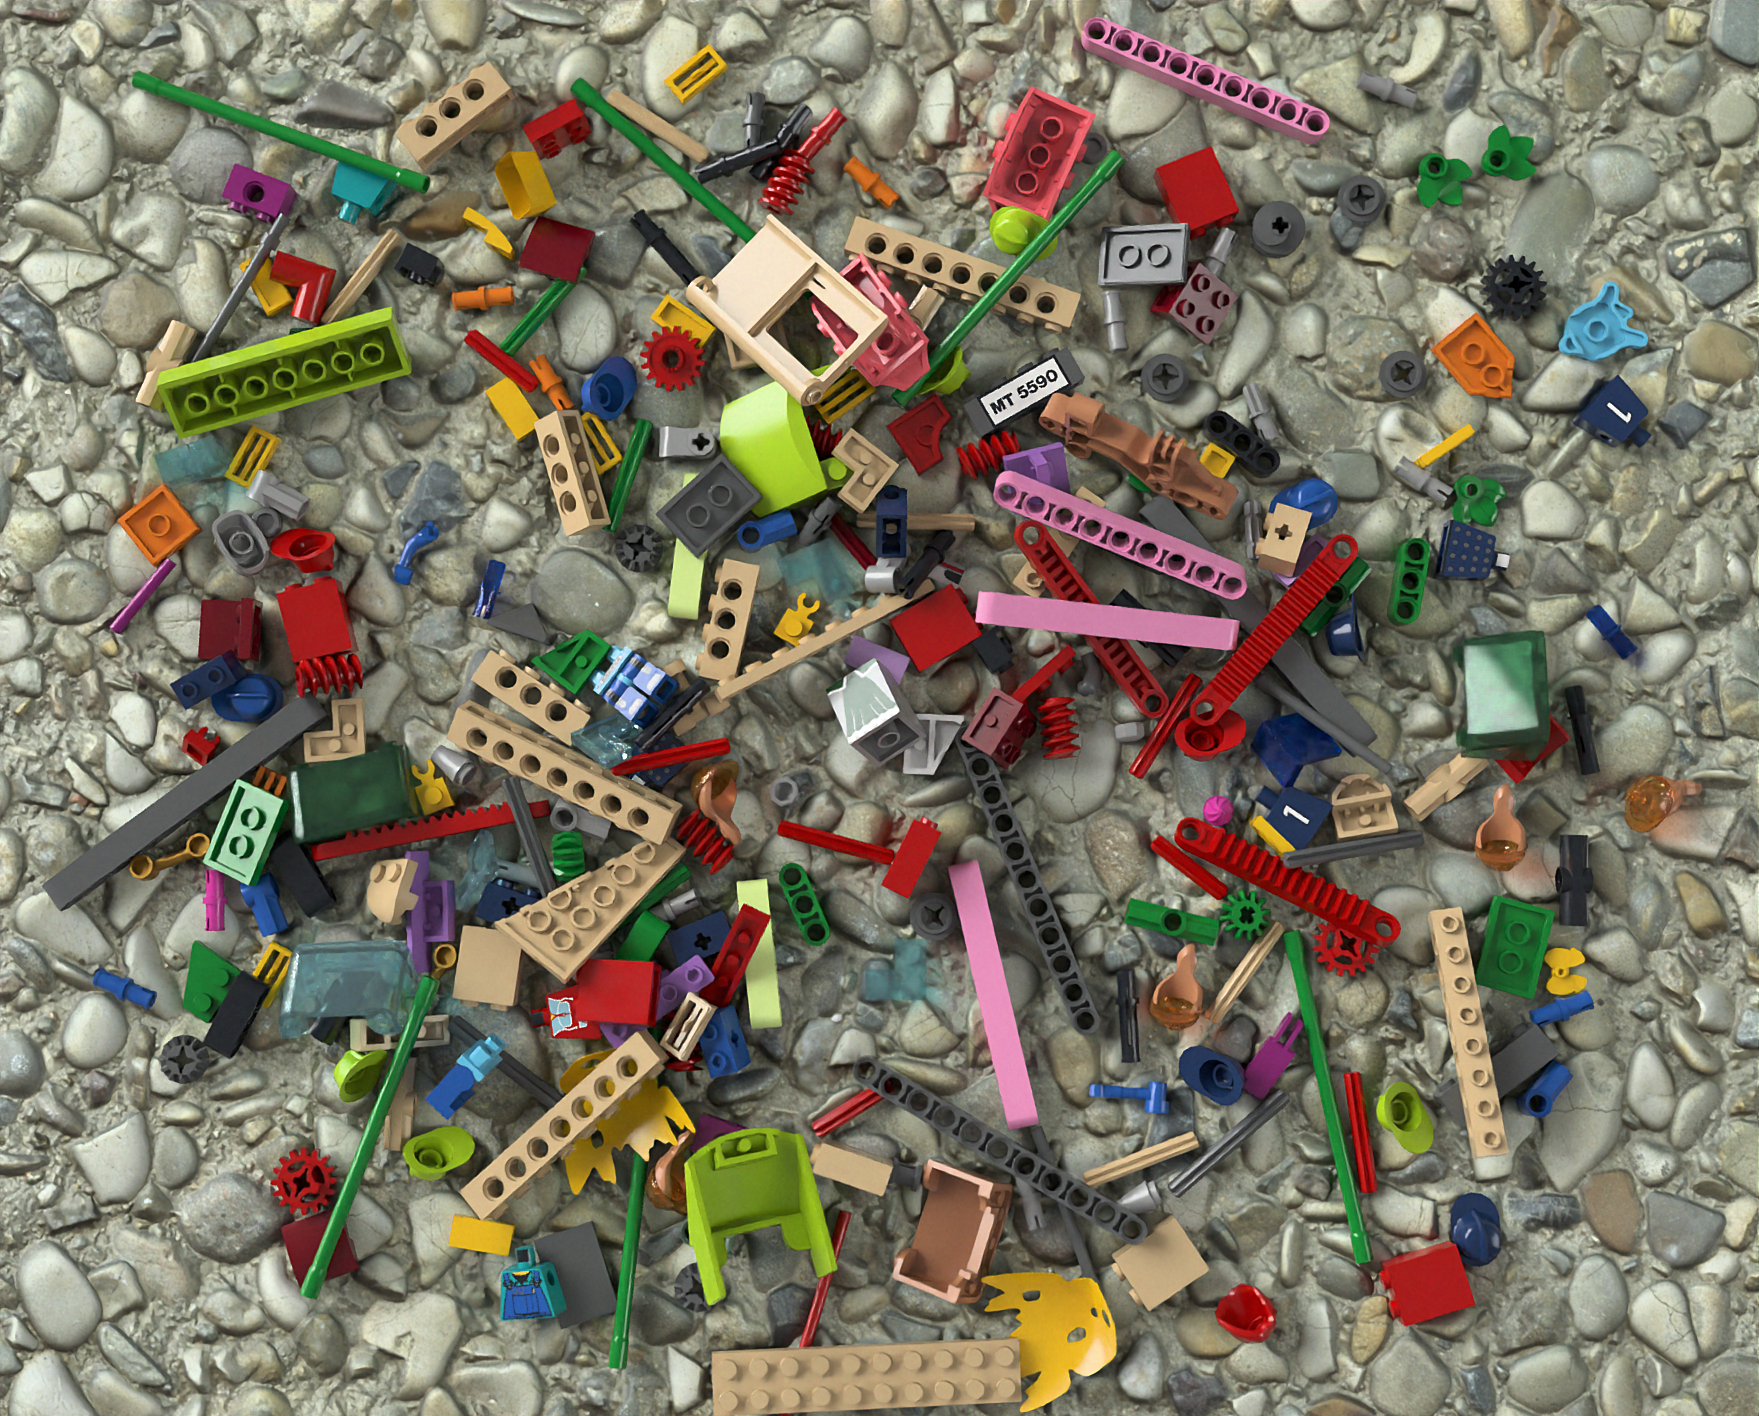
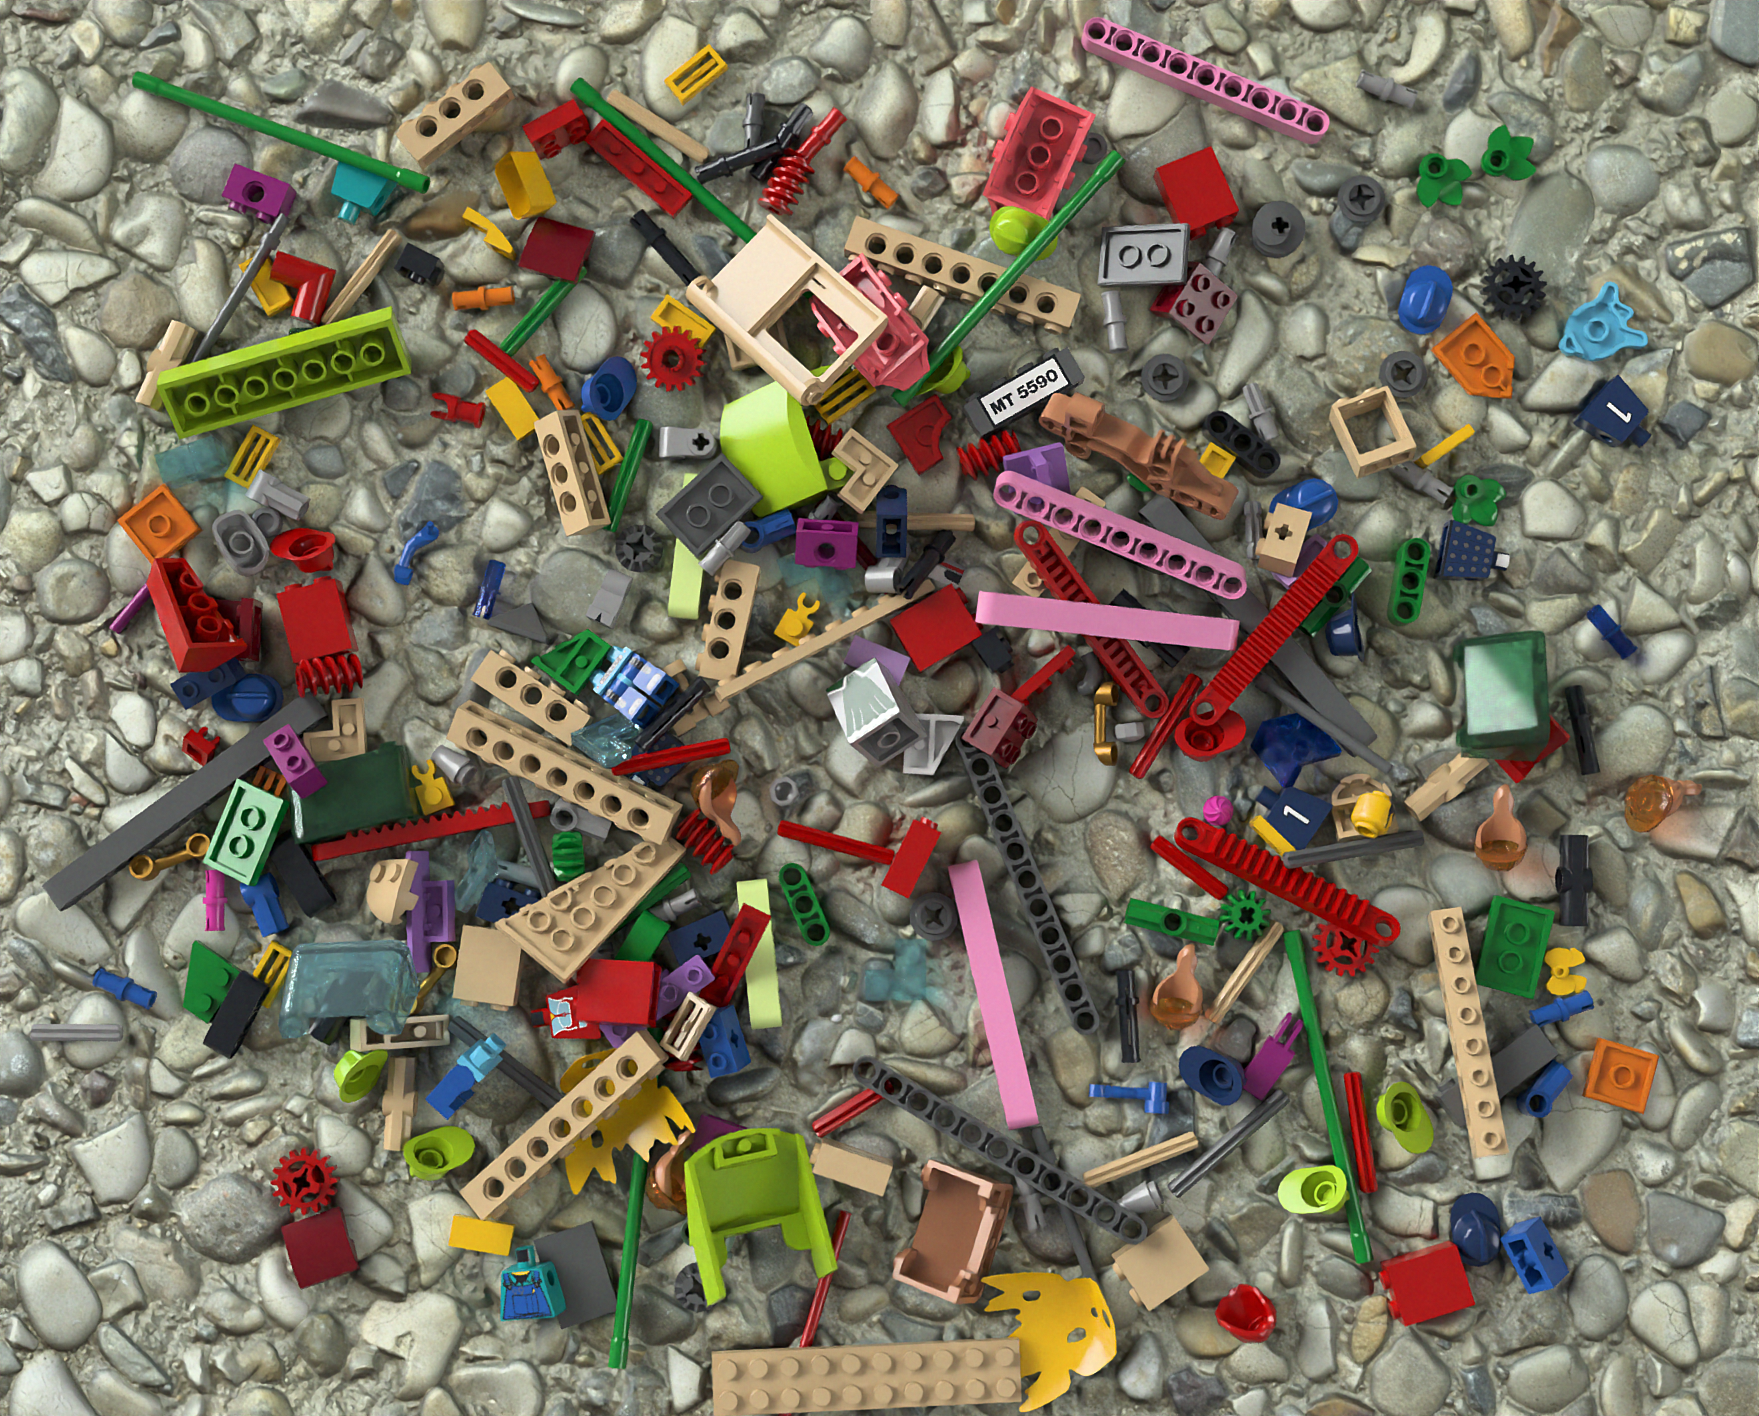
dark grey gear [159,1035,209,1084] -> none
green piece [300,975,441,1299] -> none
dark grey bush [887,1157,923,1192] -> none
red piece [1037,697,1081,760] -> none
none -> light grey axle [31,1024,123,1042]
none -> red wedge [146,558,248,673]
none -> magenta brick [263,724,328,800]
none -> red piece [430,392,486,429]
none -> red plate [584,118,693,219]
none -> light grey leg [585,568,633,630]
none -> light grey axle [698,521,751,576]
none -> magenta brick [795,518,859,570]
none -> pearl gold bar [1093,682,1119,766]
none -> piece [1278,1165,1350,1215]
none -> tan window [1329,385,1417,479]
none -> yellow head [1351,791,1396,838]
none -> blue piece [1398,265,1453,335]
none -> blue brick [1500,1216,1569,1294]
none -> orange tile [1582,1038,1660,1114]

